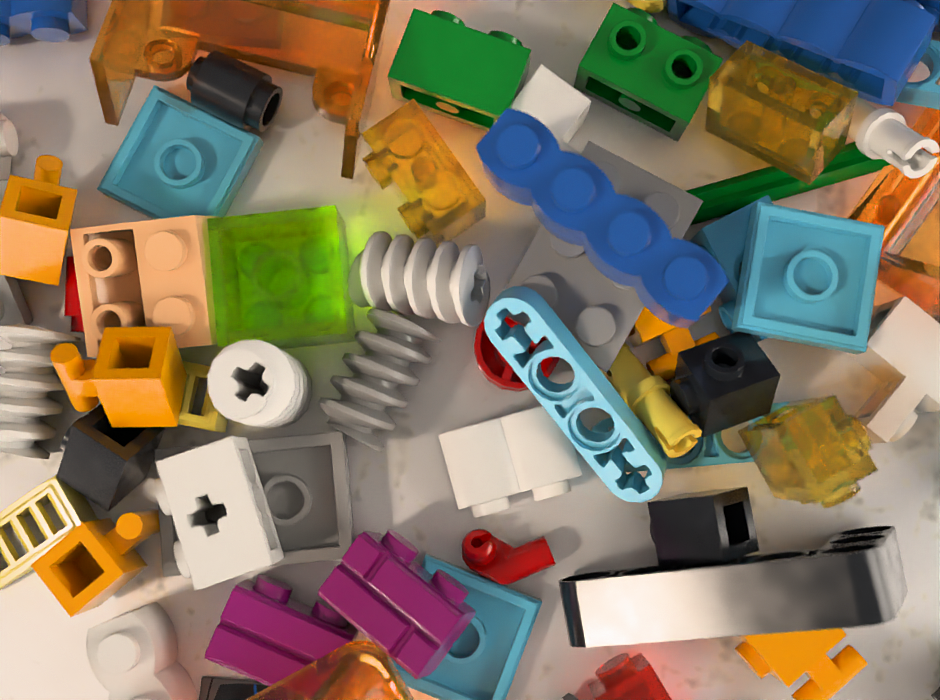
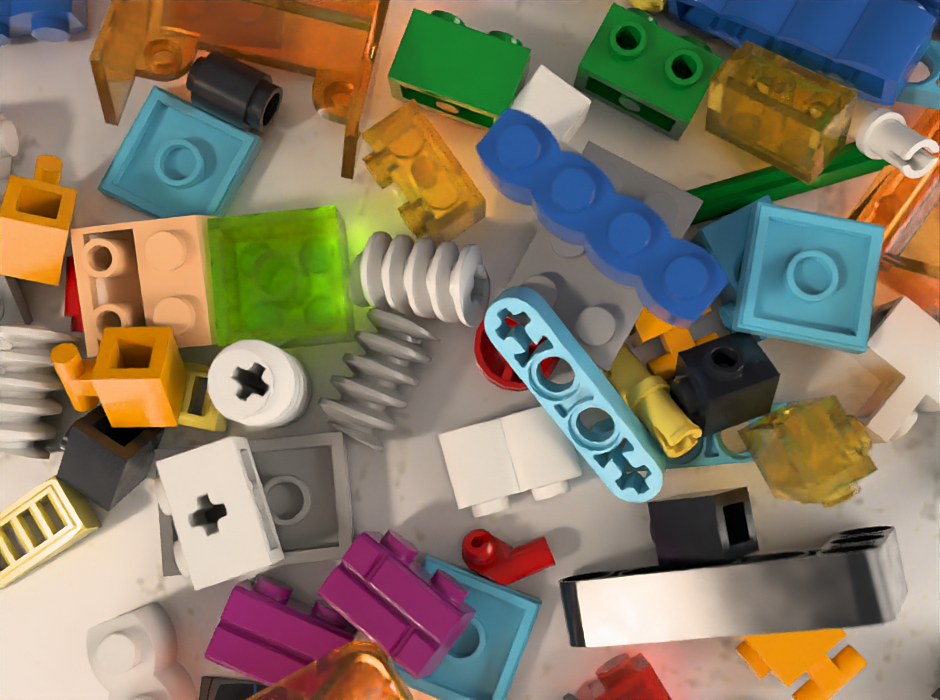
light orange brick [30,509,160,617] -> none

